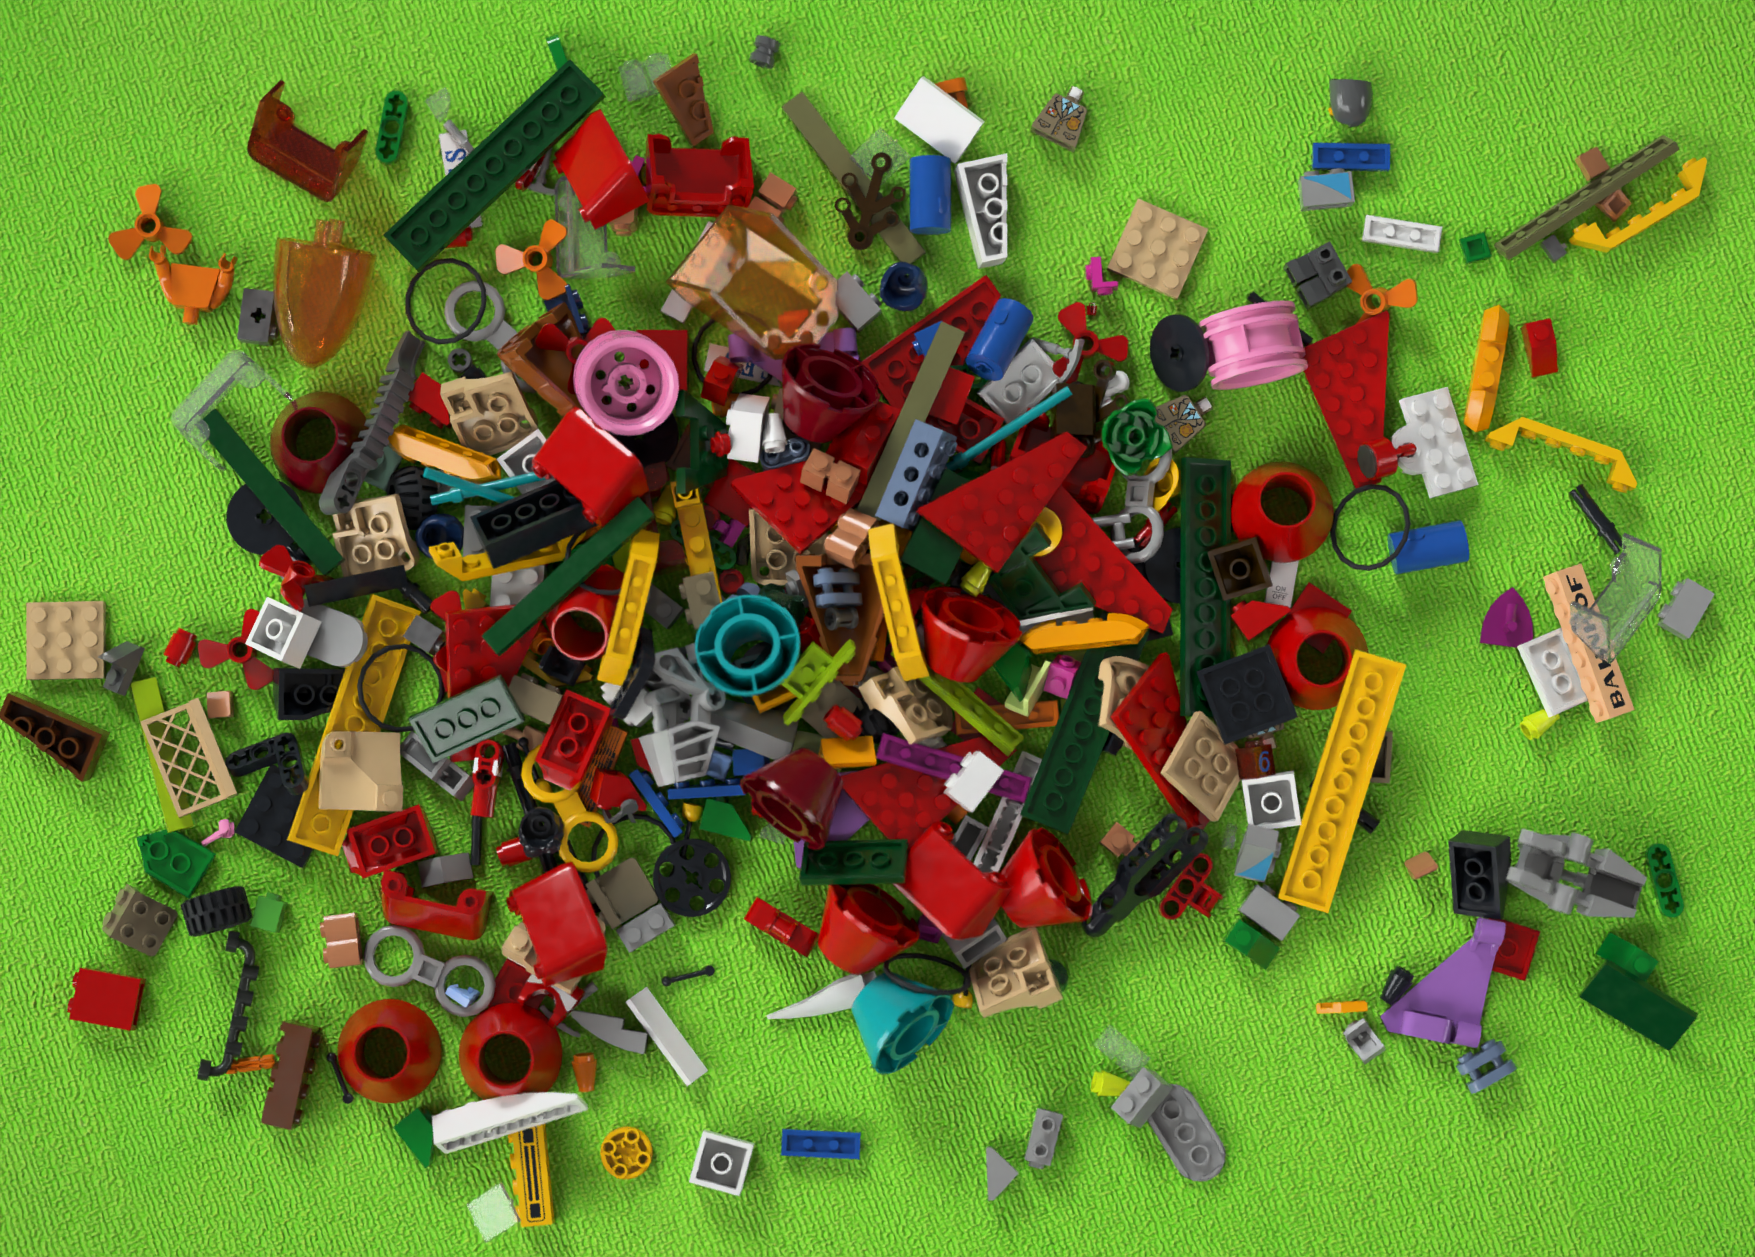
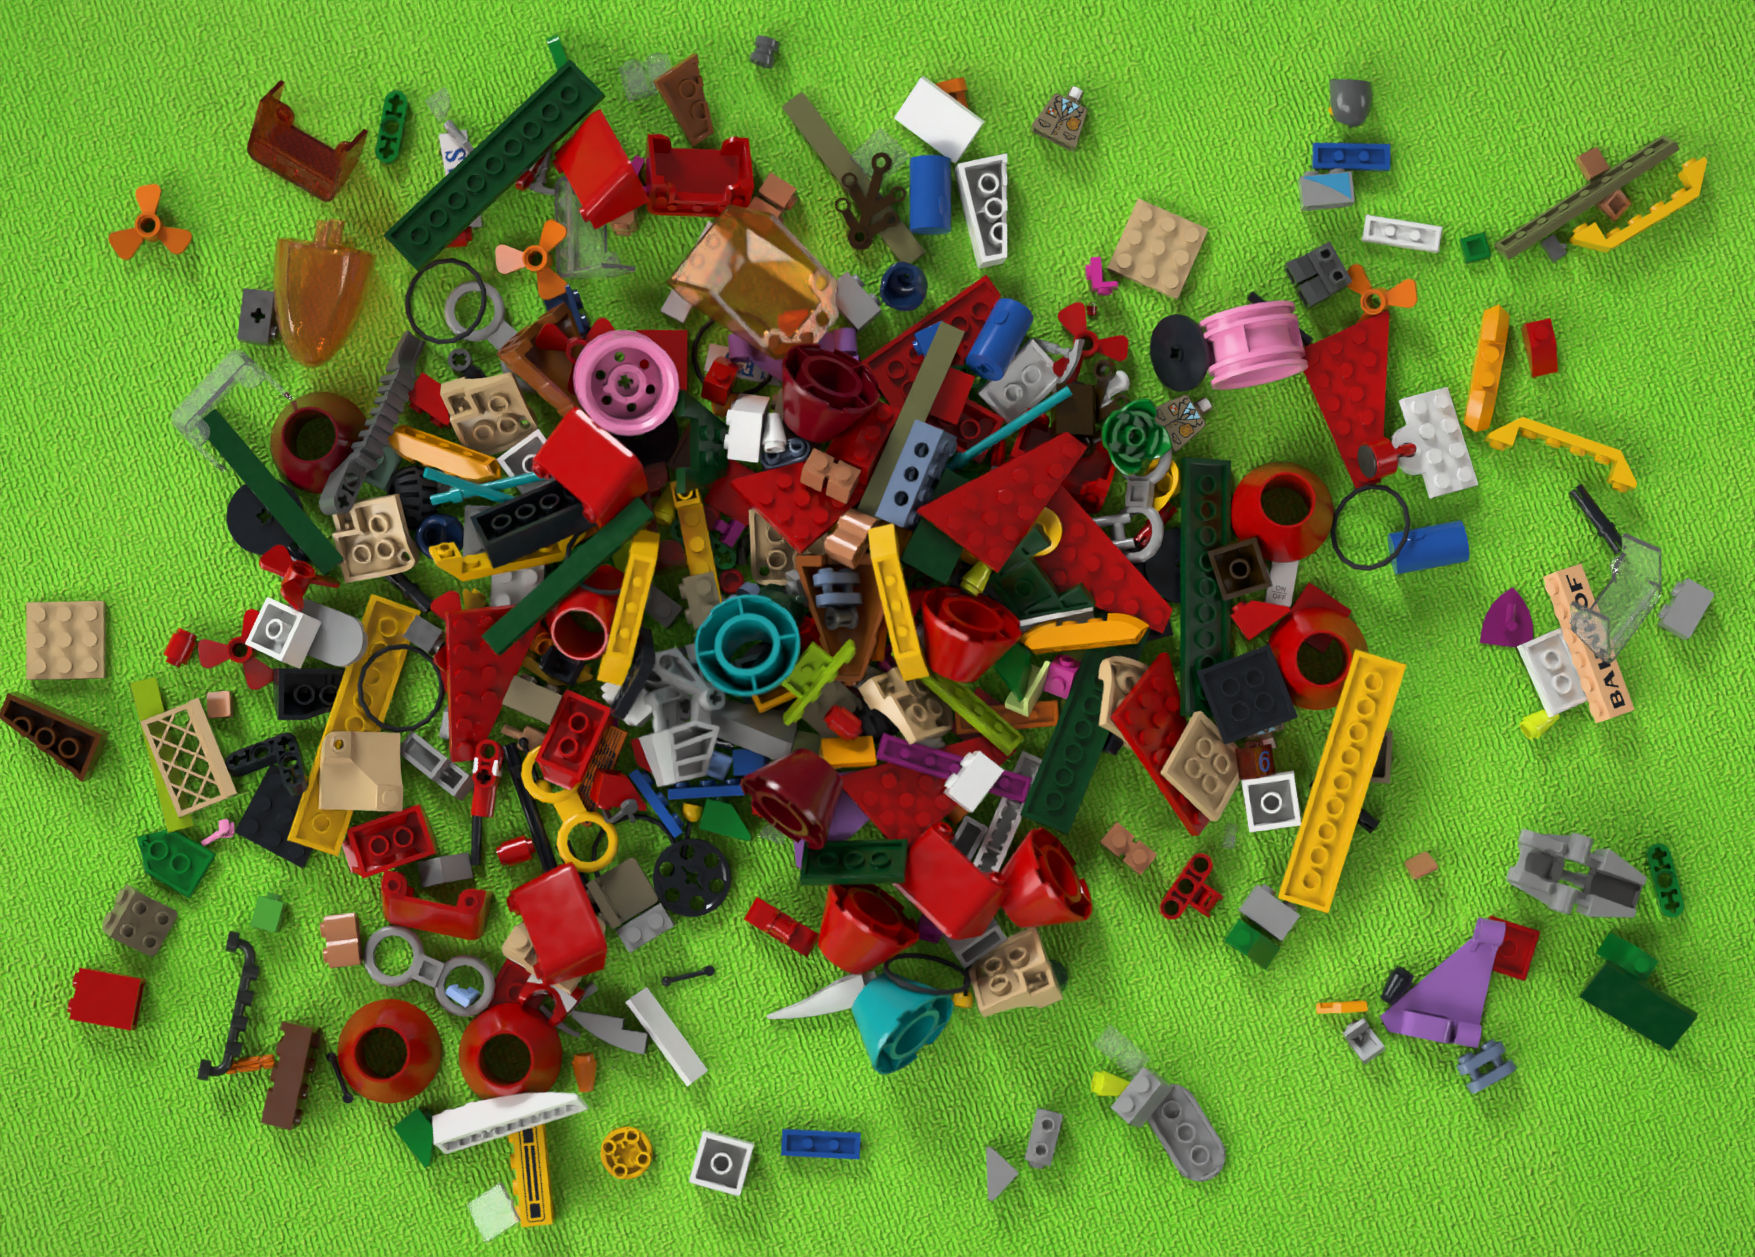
dark grey slope [98,641,145,696] -> none
orange torso [149,245,238,325] -> none
black tyre [181,886,253,937] -> none
black sticker [304,565,408,607] -> none
tile [408,674,525,763] -> none
black hair [518,806,564,858] -> none
red plate [710,432,731,457] -> none
black piece [1082,813,1208,938] -> none
light grey brick [1234,824,1282,883] -> none
black slope [1448,830,1511,920] -> none

